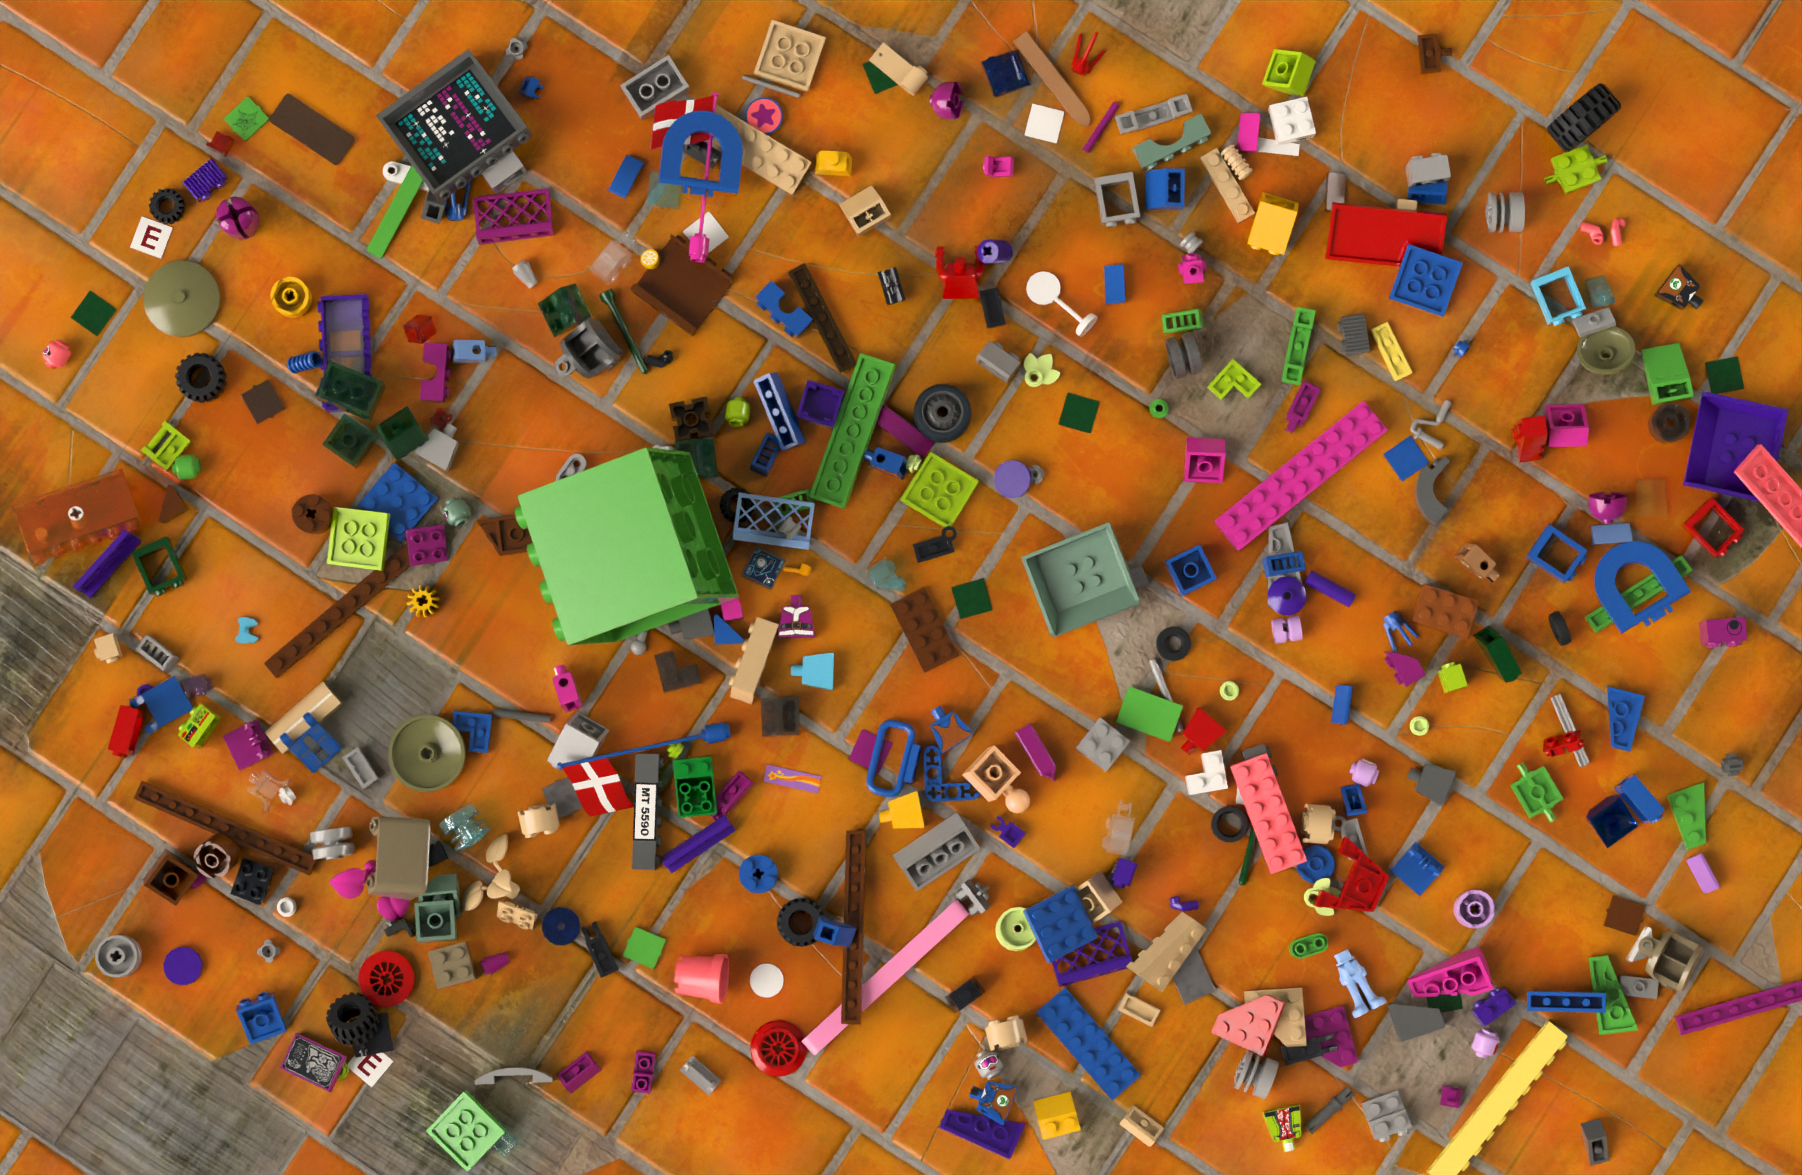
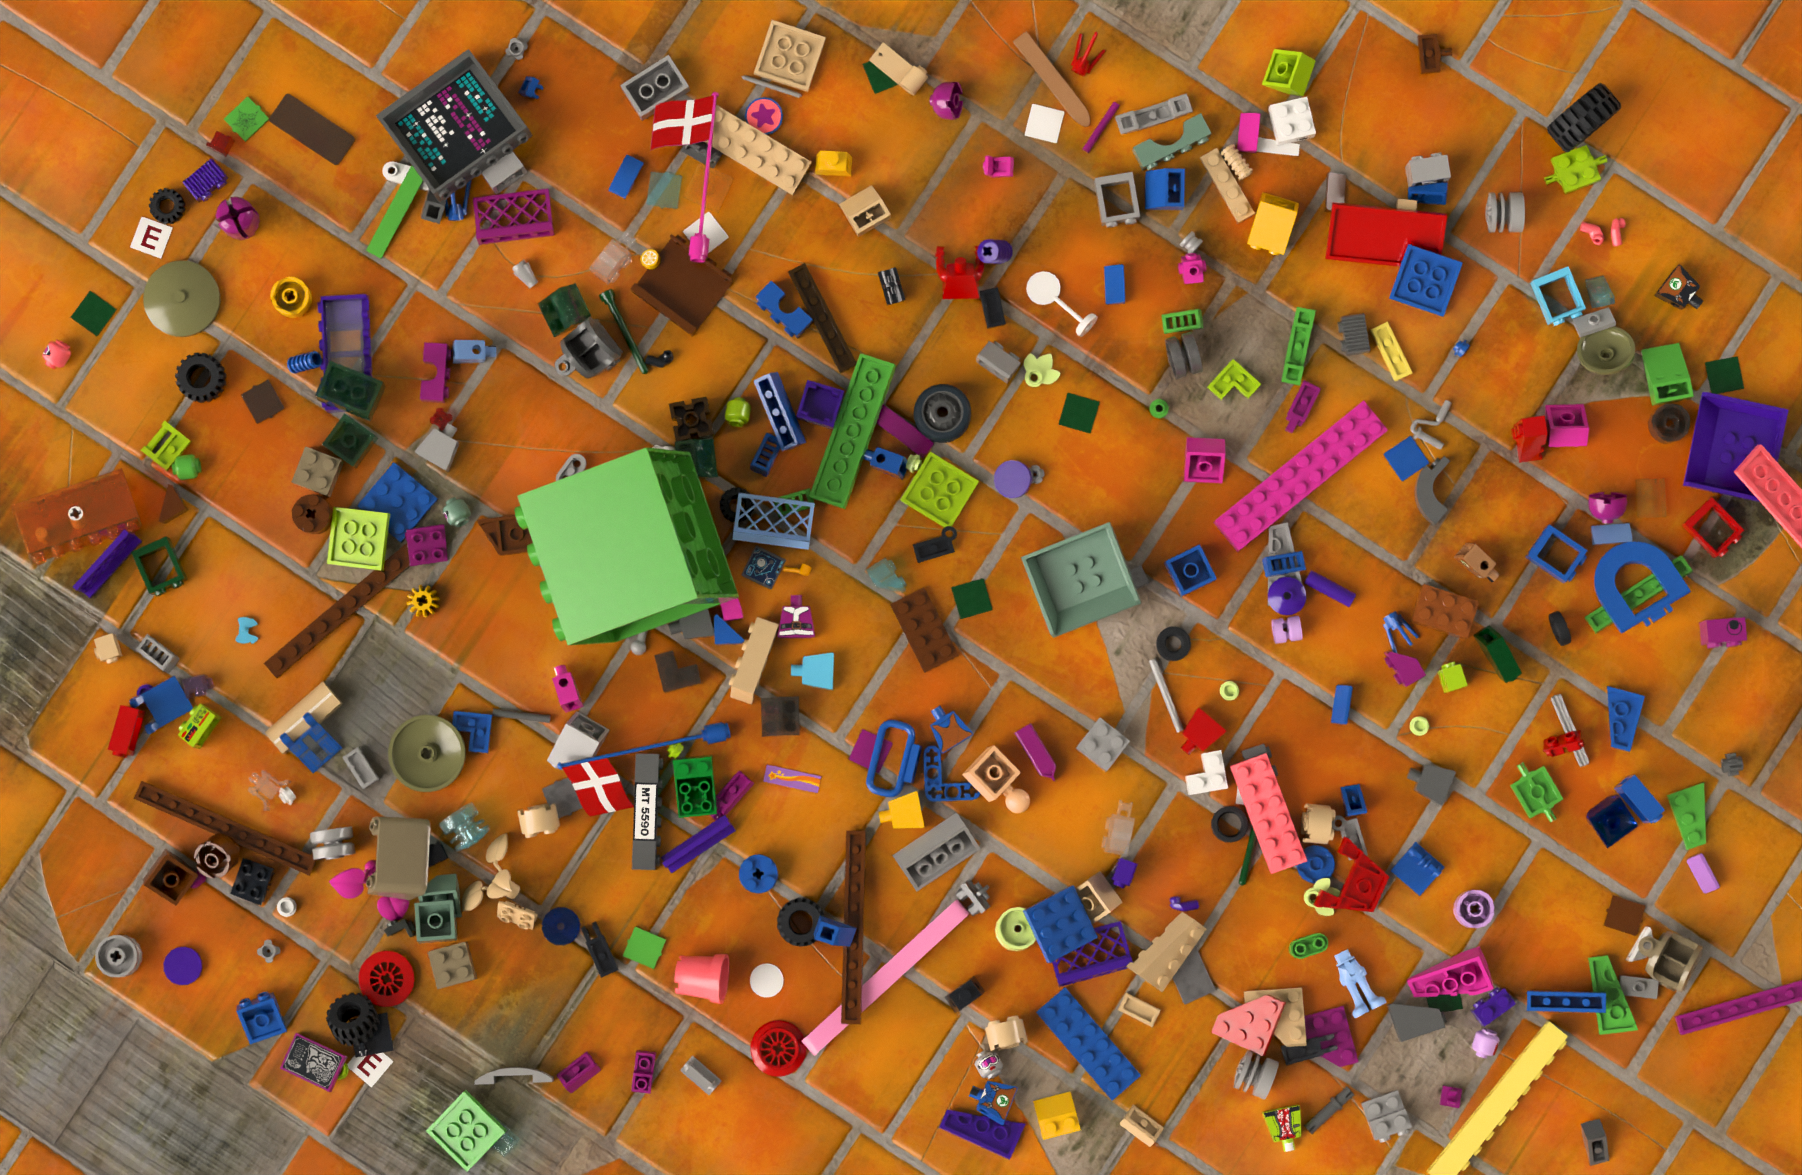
magenta hinge [223,719,274,771] -> none
clear green brick [376,406,429,461] -> none
clear red panel [403,315,436,344] -> none
magenta cone [480,952,510,975] -> none
blue piece [658,111,743,197] -> none
light grey wheel [778,516,801,540] -> none
clear blue slope [981,50,1030,98] -> none
dark purple plate [990,816,1026,848] -> none
bright green tile [1116,686,1183,742] -> none
lavender head [1349,758,1379,787] -> none
none -> dark tan brick [291,446,344,498]

